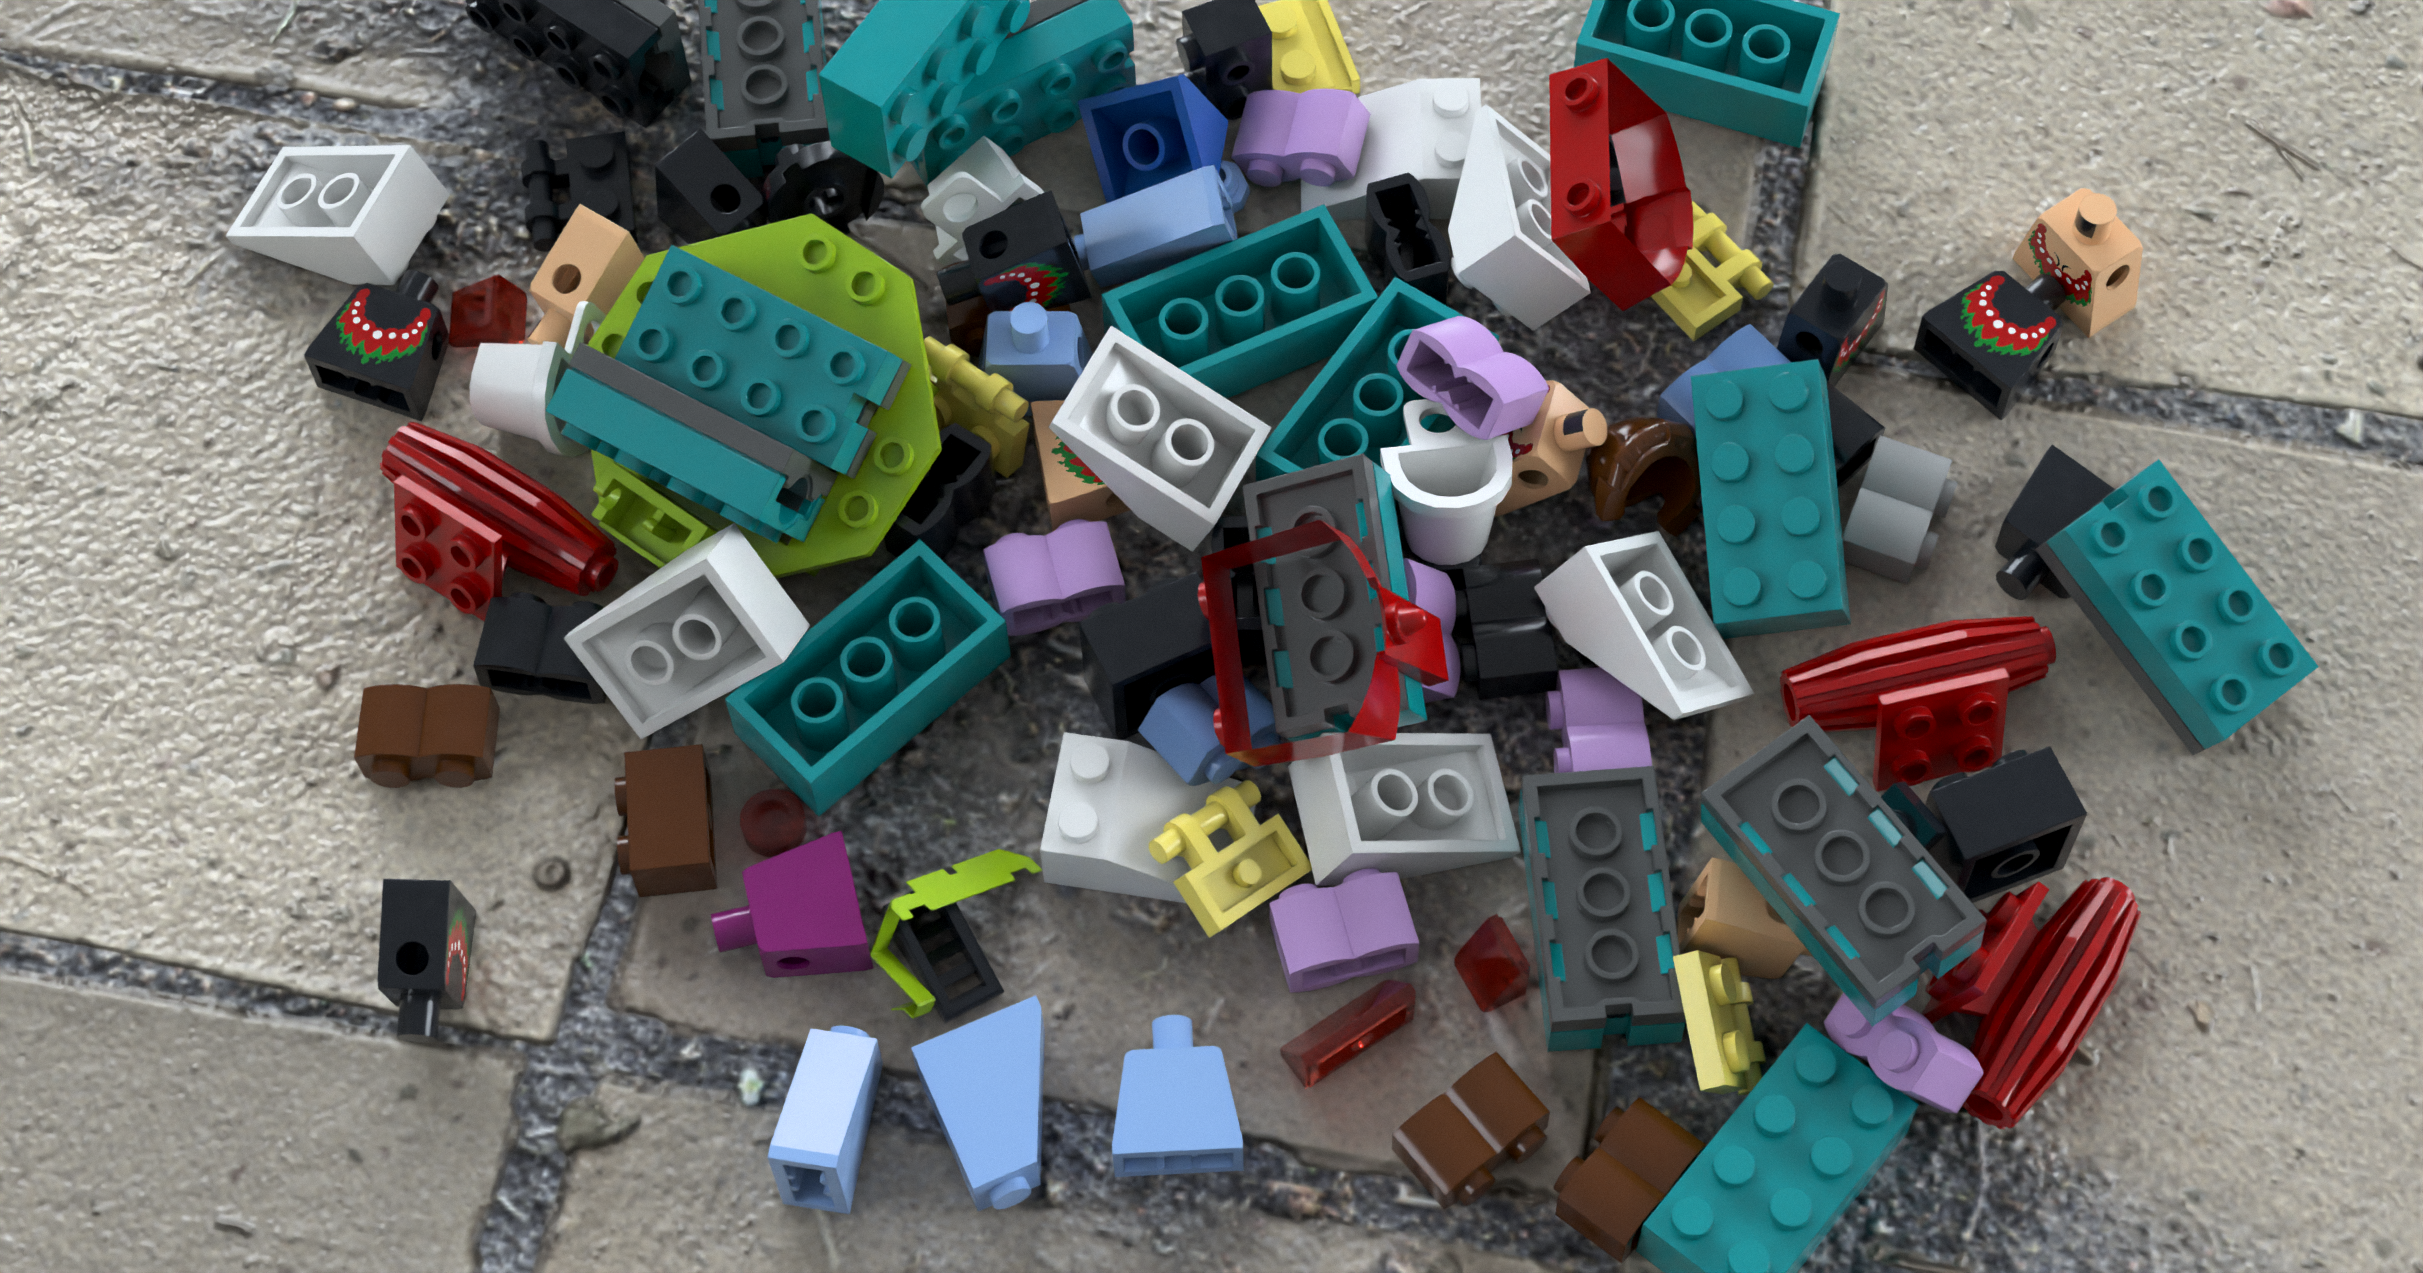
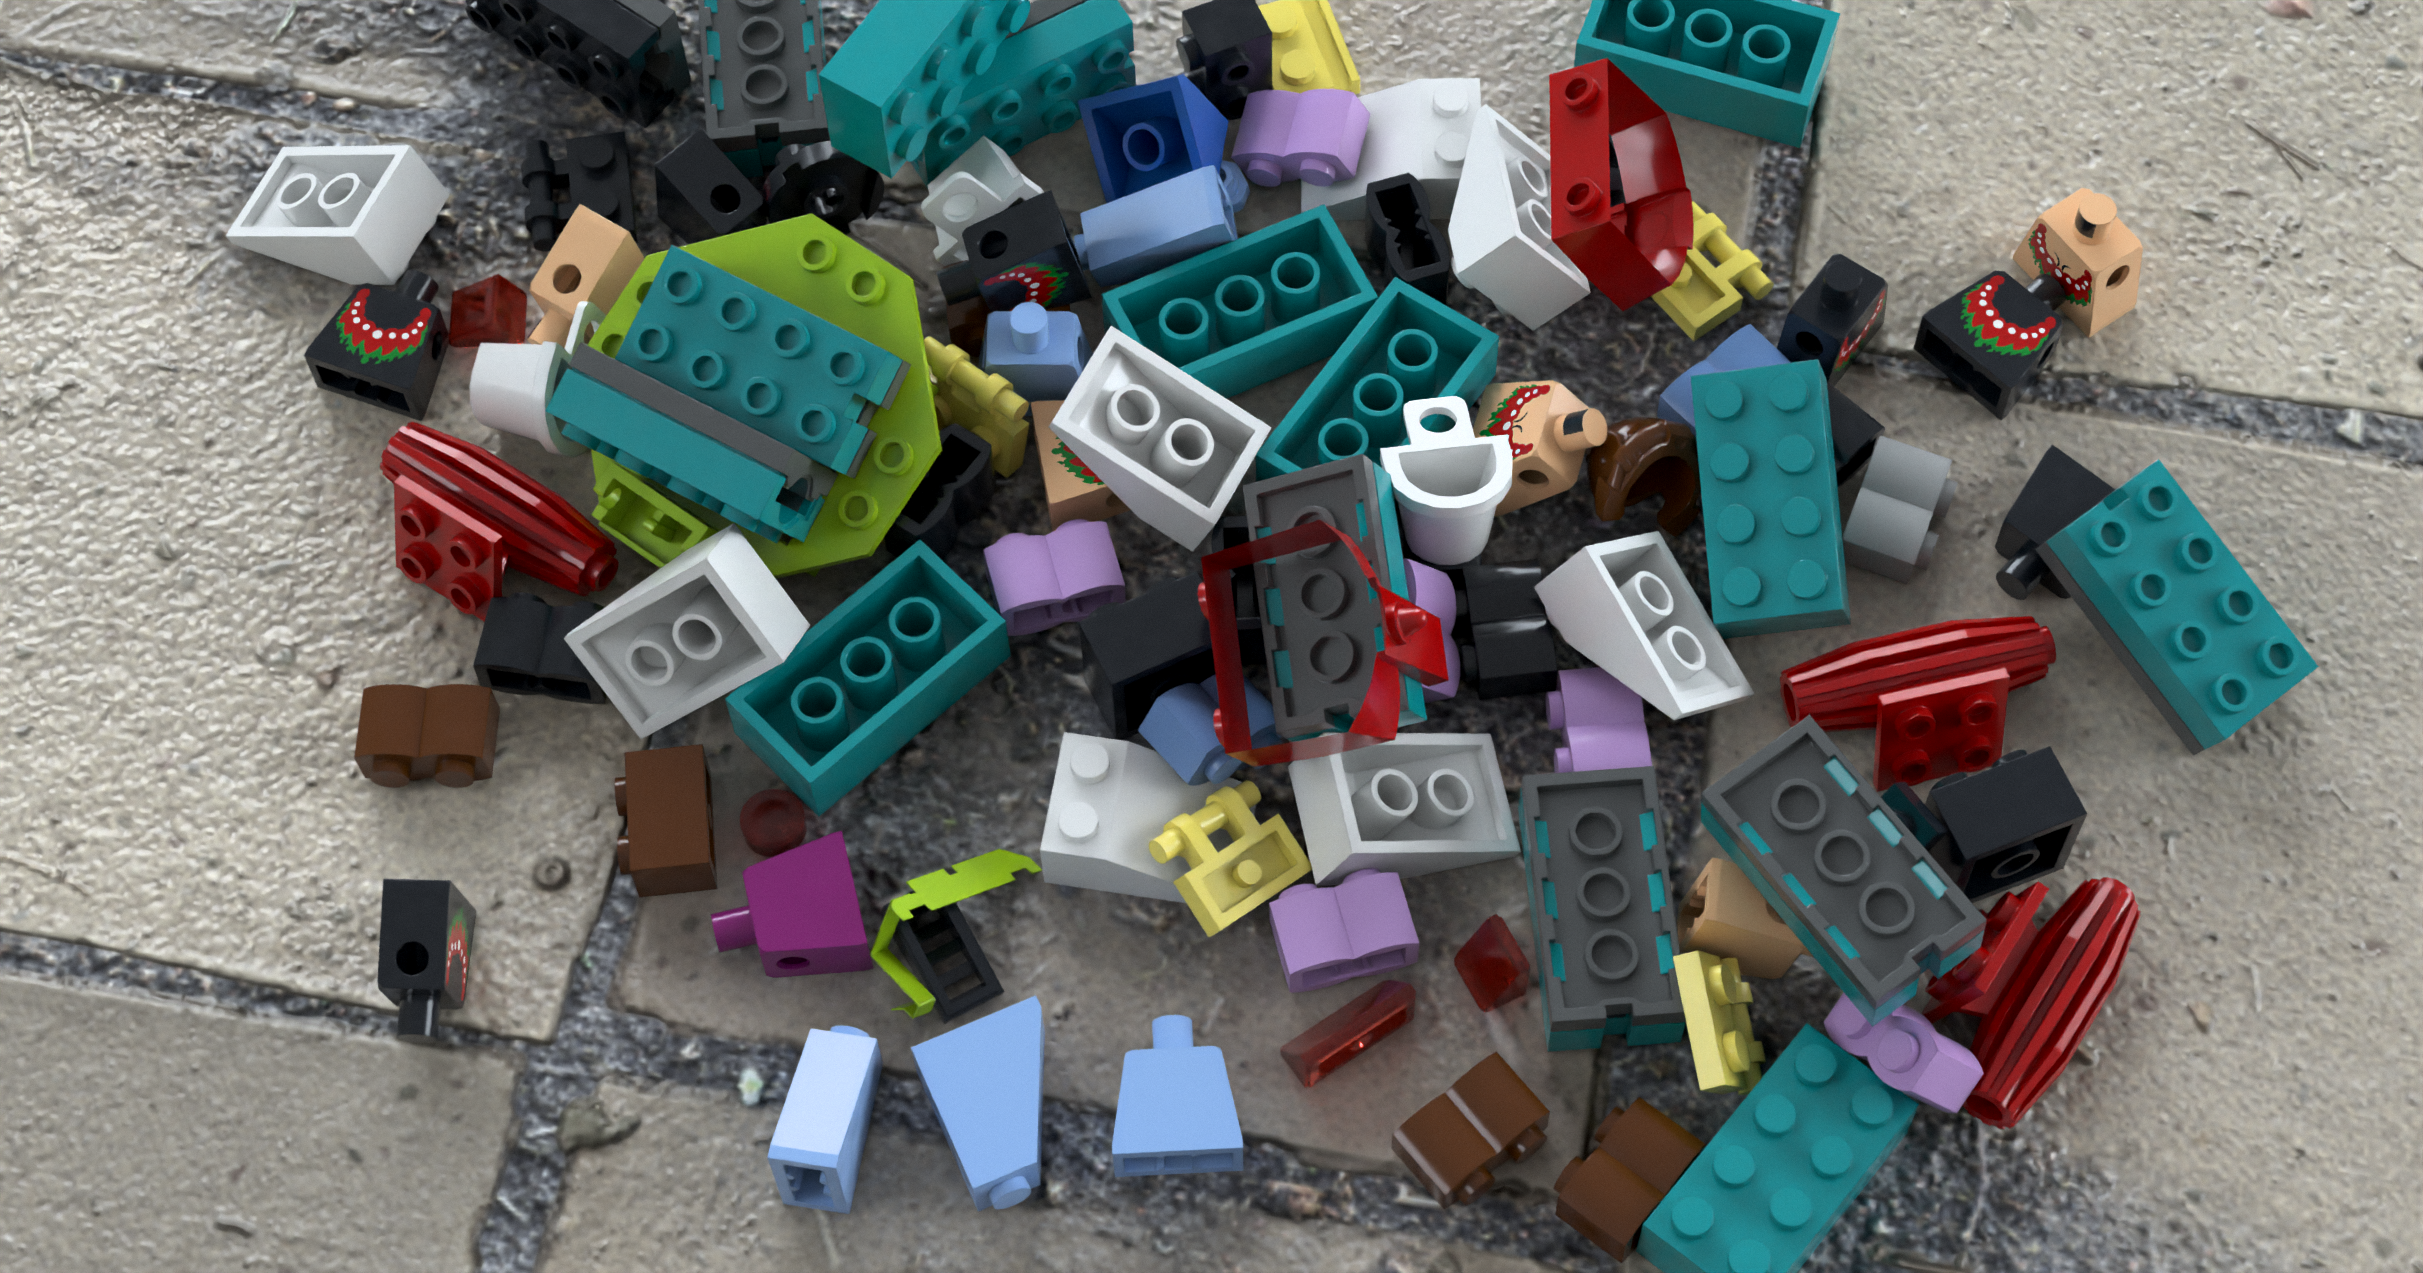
lavender brick [1396,316,1549,440] -> none

